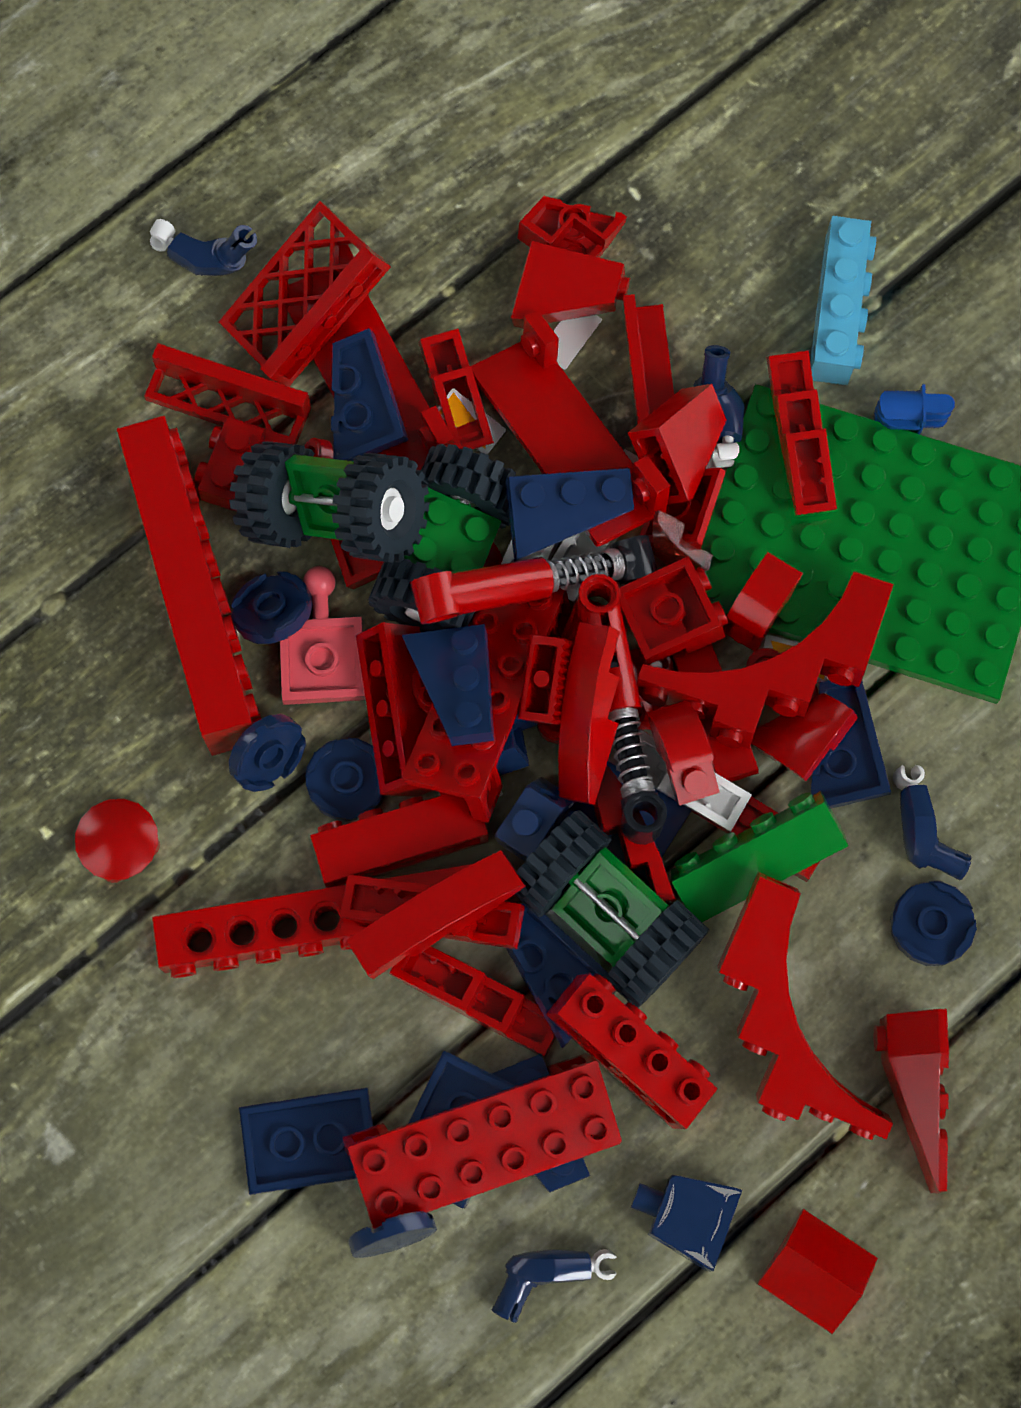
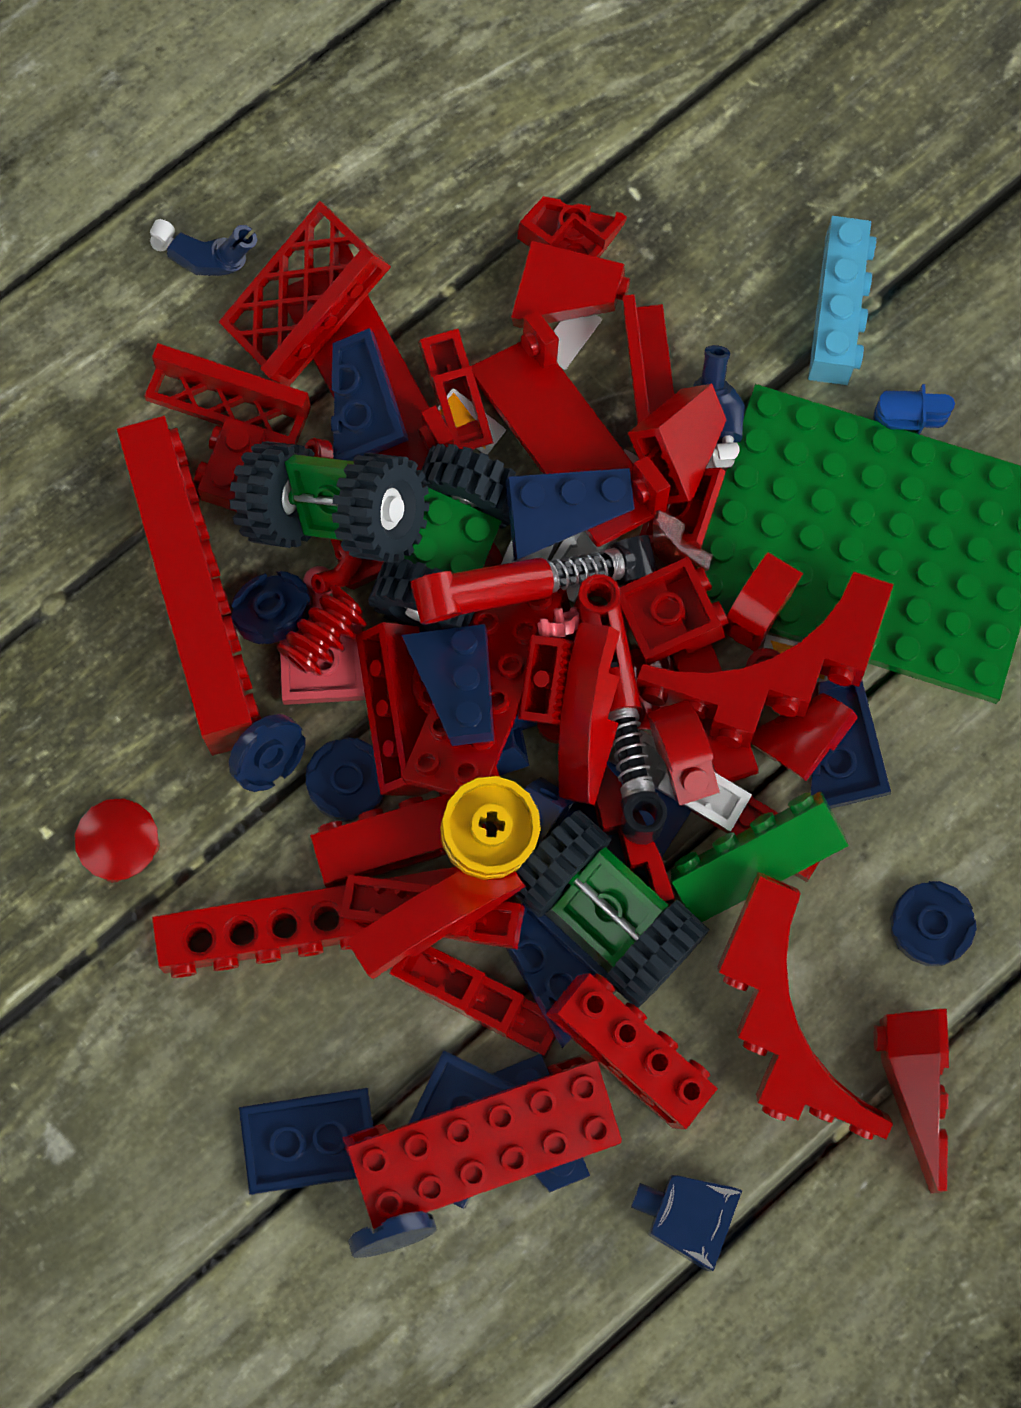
dark blue arm [491,1249,617,1323] -> none
red slope [757,1209,878,1334] -> none
red slope [766,350,837,515] -> none
dark blue arm [893,765,972,880] -> none
none -> red piece [276,585,367,676]
none -> red arm [311,546,362,594]
none -> yellow wheel [440,776,541,880]
none -> coral piece [538,607,580,637]

